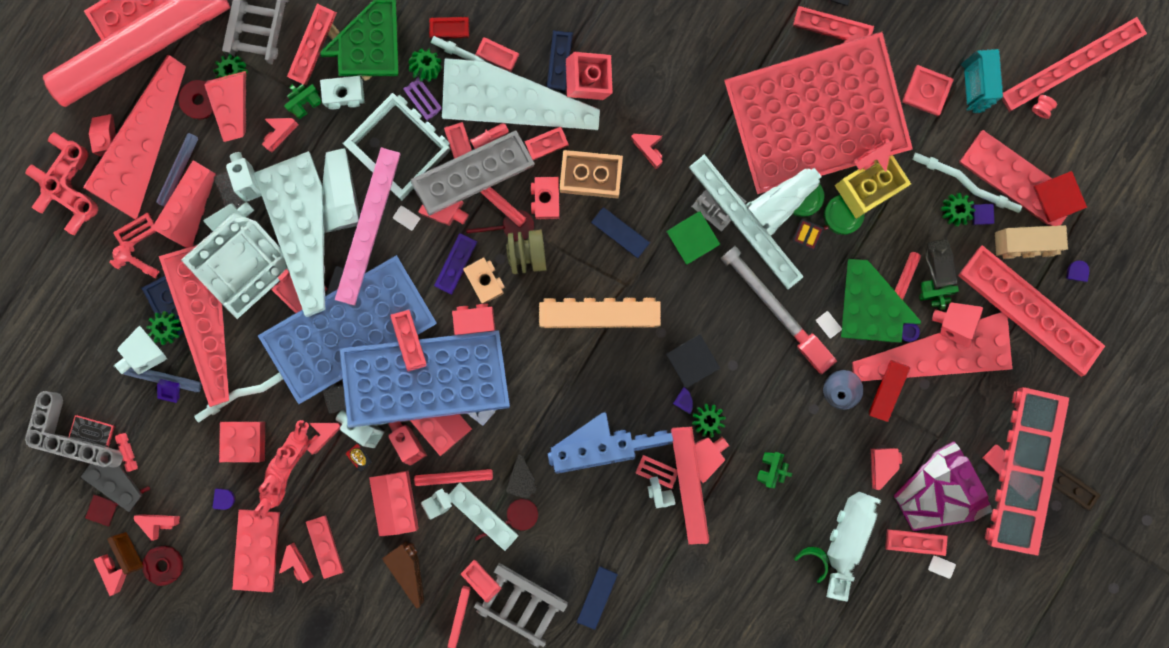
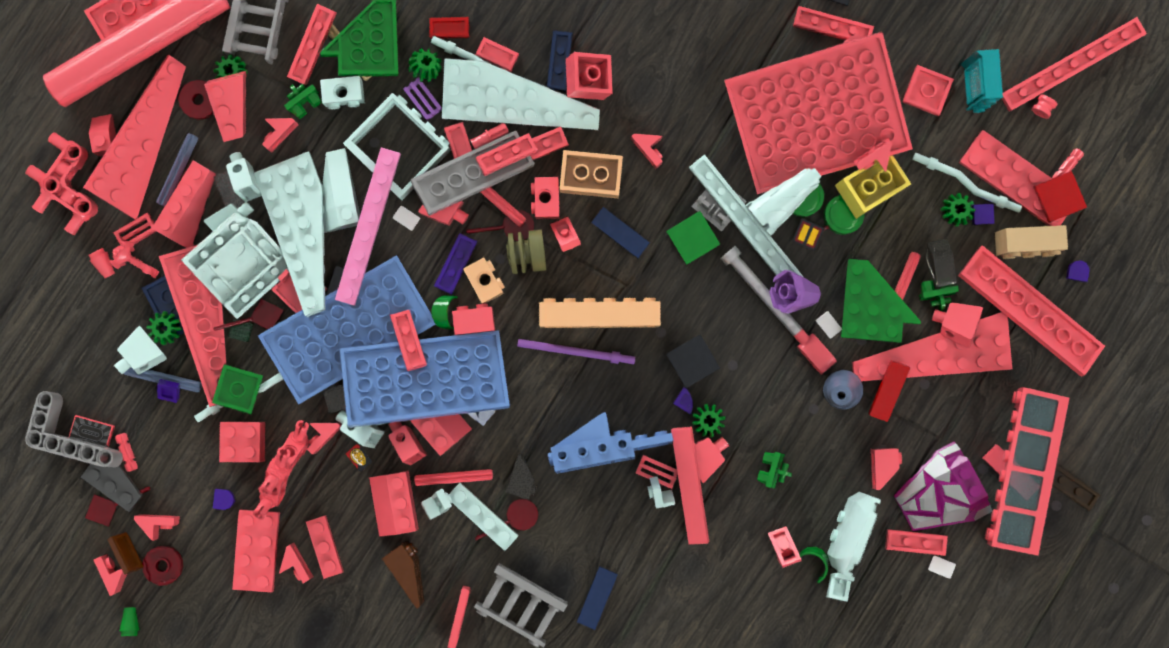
coral tile [461,560,501,603] -> none
dark purple tile [902,323,920,342] -> none
none -> coral cone [89,248,115,279]
none -> green cone [119,607,140,636]
none -> green plate [212,364,263,414]
none -> dark red piece [213,299,284,331]
none -> clear green tile [228,318,254,342]
none -> green helmet [432,296,458,330]
none -> coral tile [476,133,538,176]
none -> medium lavender bar [517,339,635,364]
none -> coral slope [550,217,581,252]
none -> coral slope [768,526,802,568]
none -> medium lavender cone [769,270,821,313]
none -> coral axle [1052,148,1084,178]

